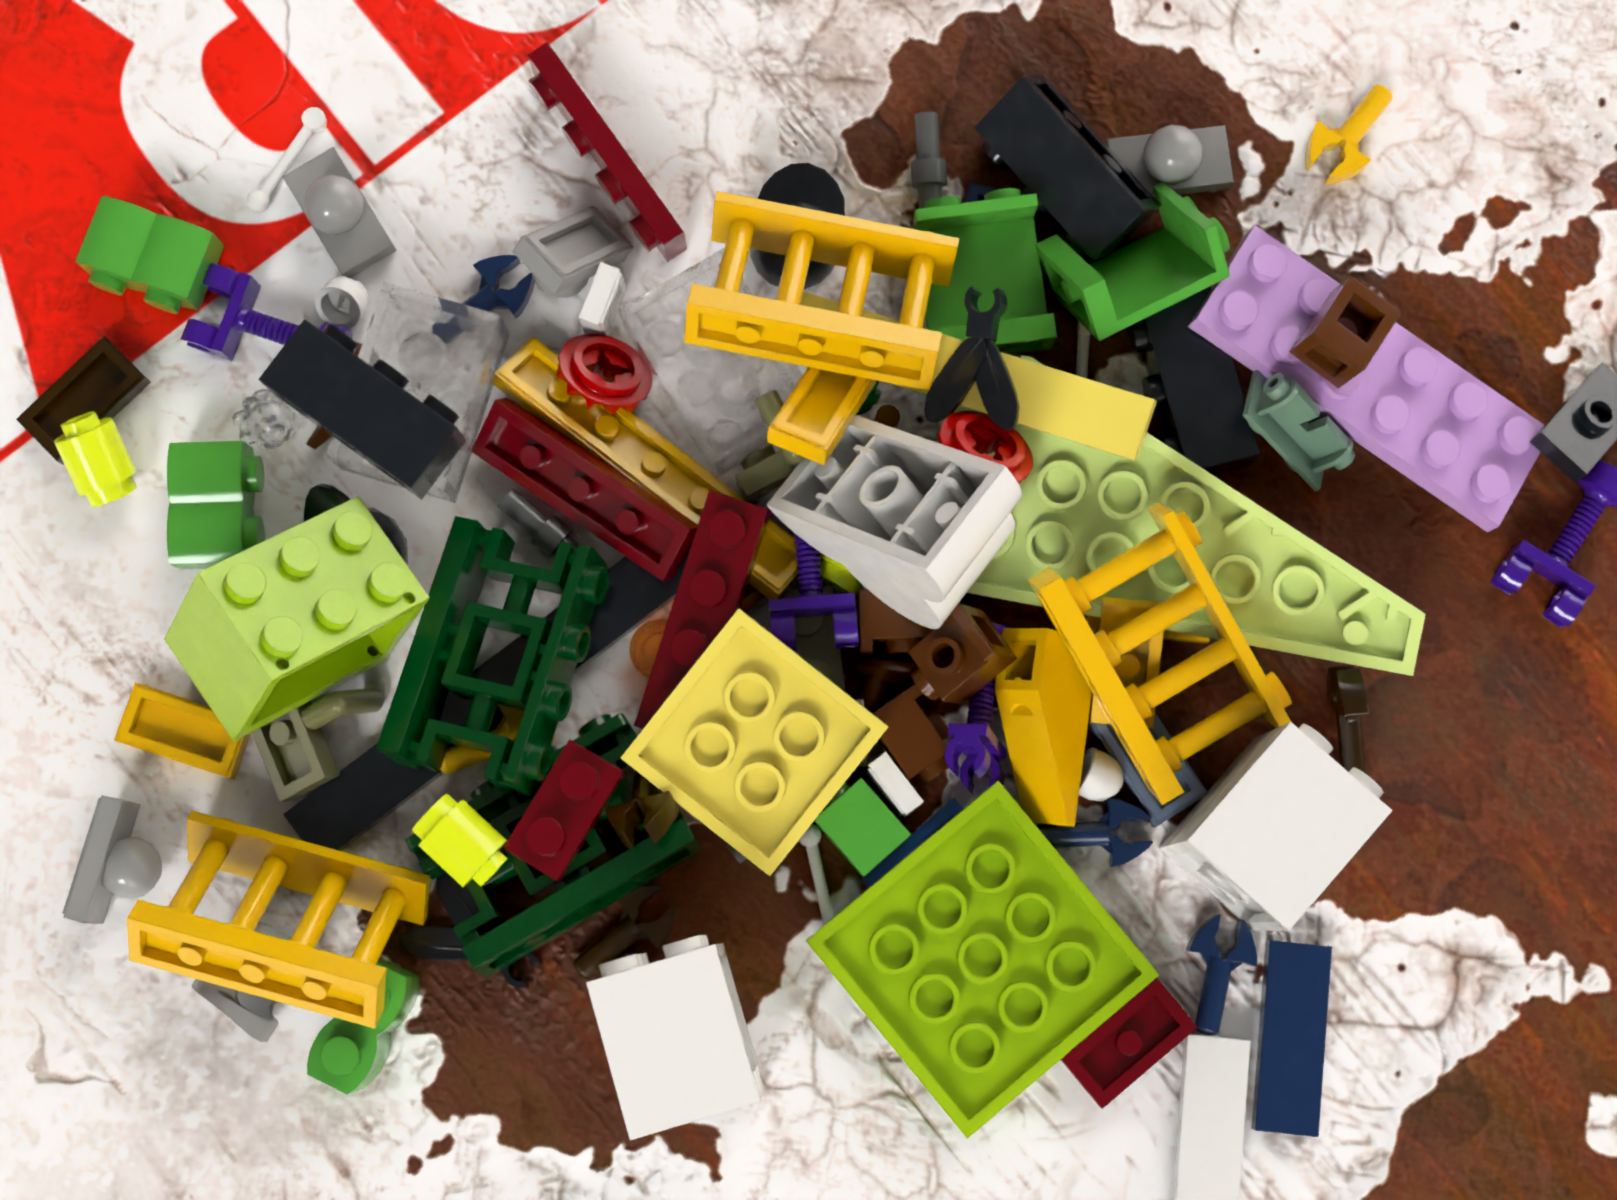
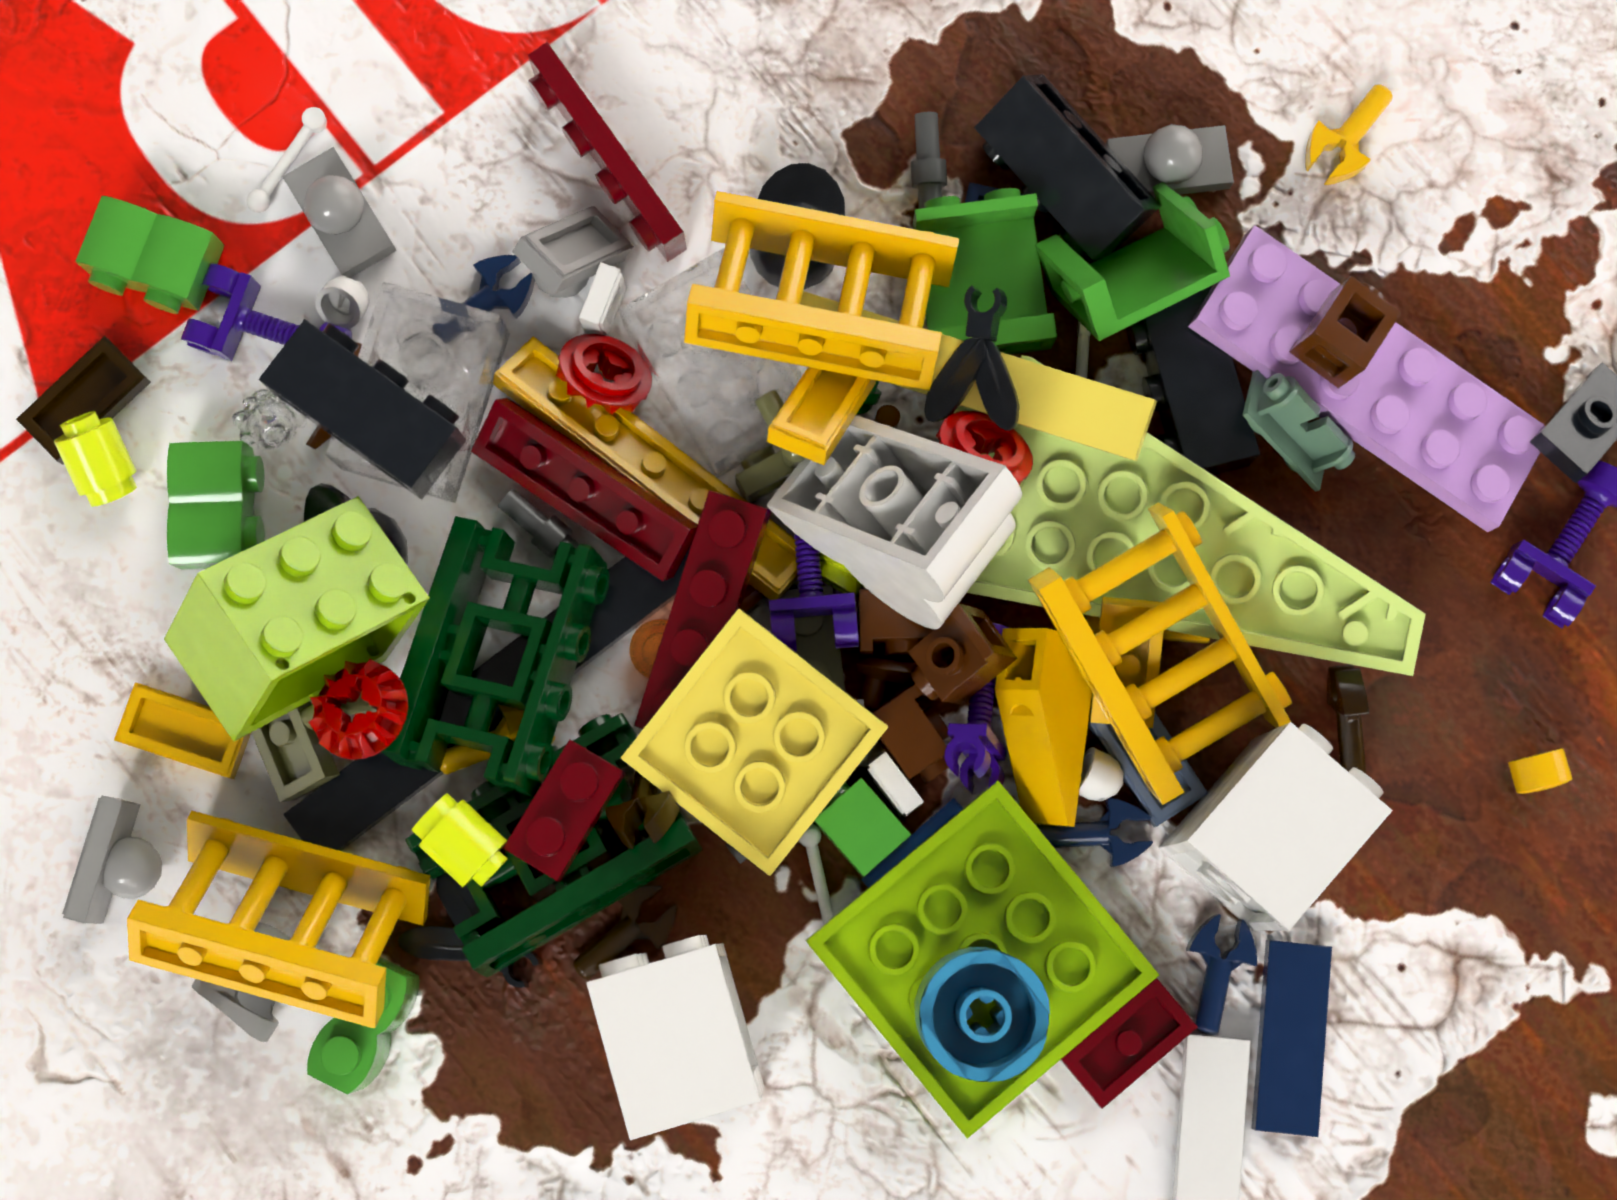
none -> red gear [308,659,408,760]
none -> dark azure brick [914,947,1050,1082]
none -> yellow piece [1507,748,1572,794]

